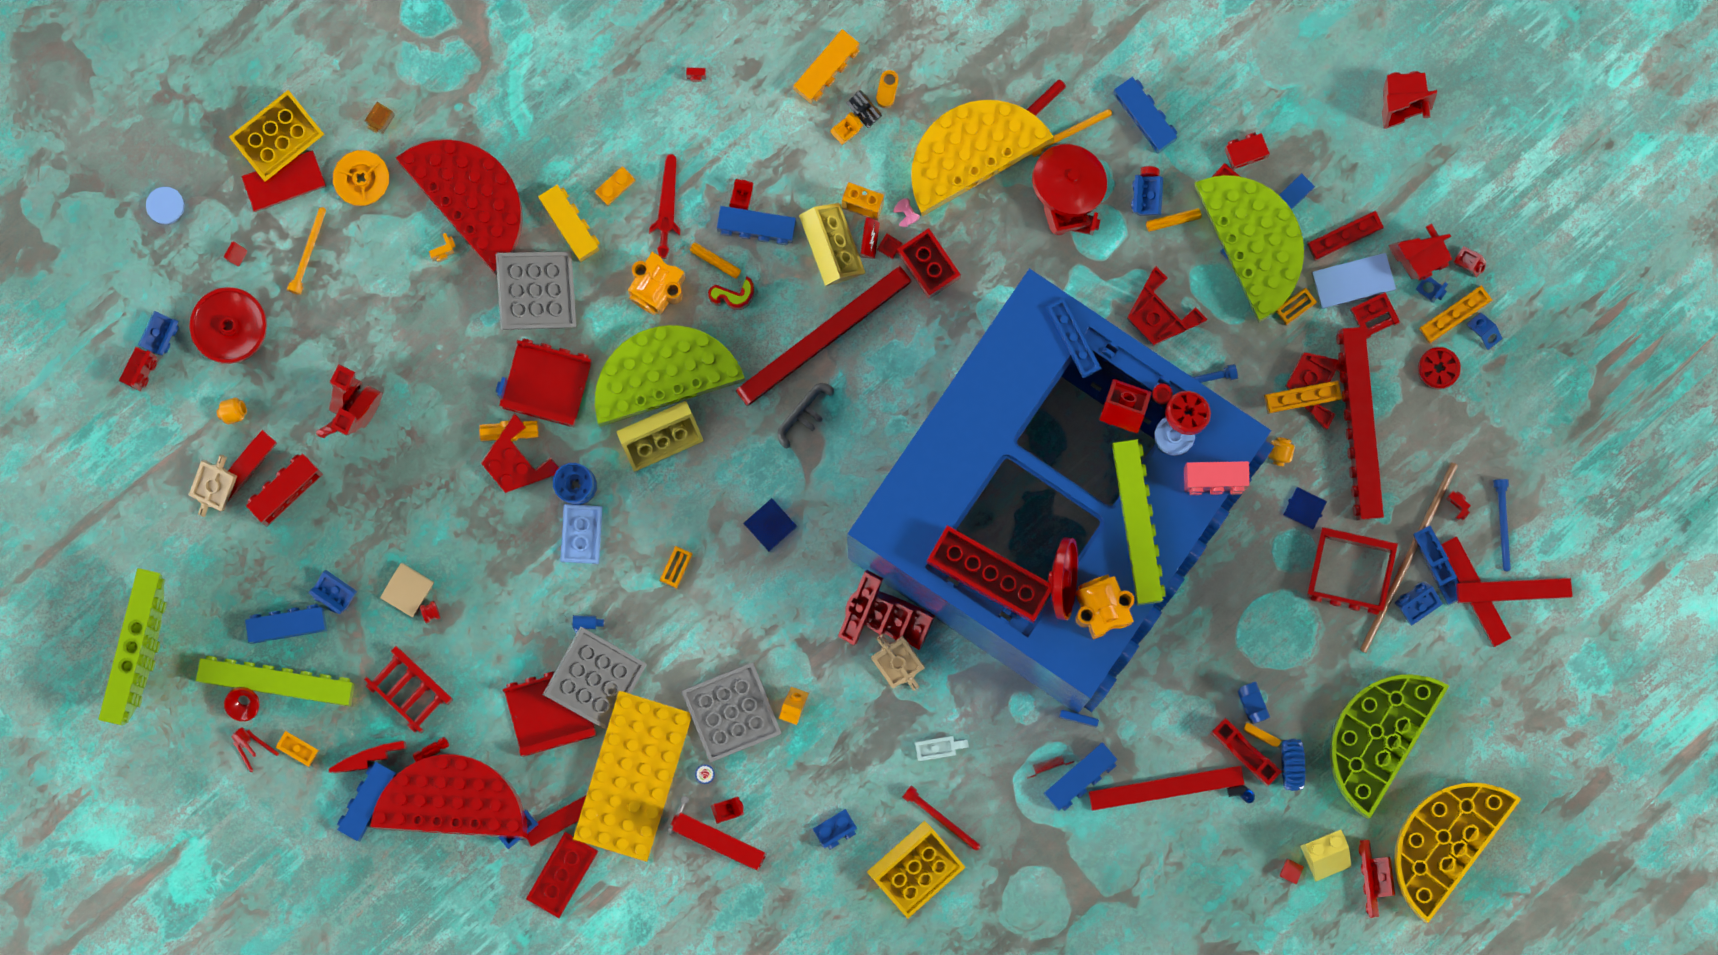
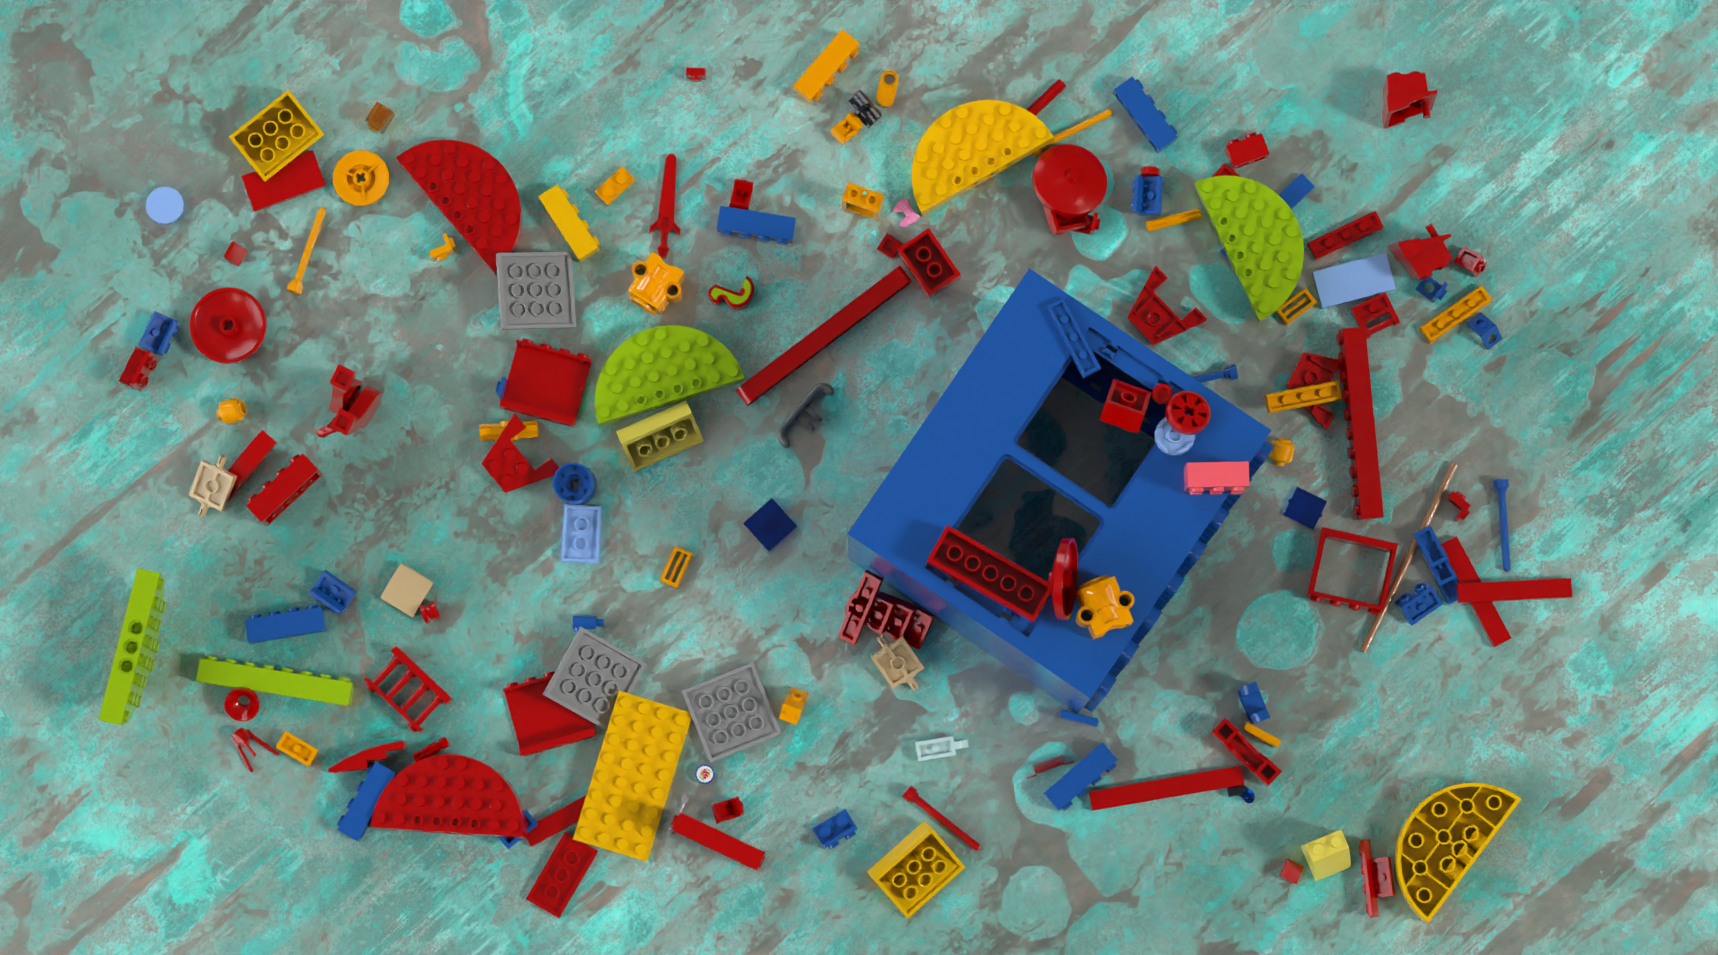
light orange axle [690,242,741,279] -> none
light yellow slope [799,203,865,286] -> none
red slope [861,217,880,259] -> none
lime brick [1112,439,1166,606] -> none
blue gear [1281,739,1306,791] -> none
lime brick [1330,674,1449,819] -> none
red wheel [1418,347,1461,390] -> none

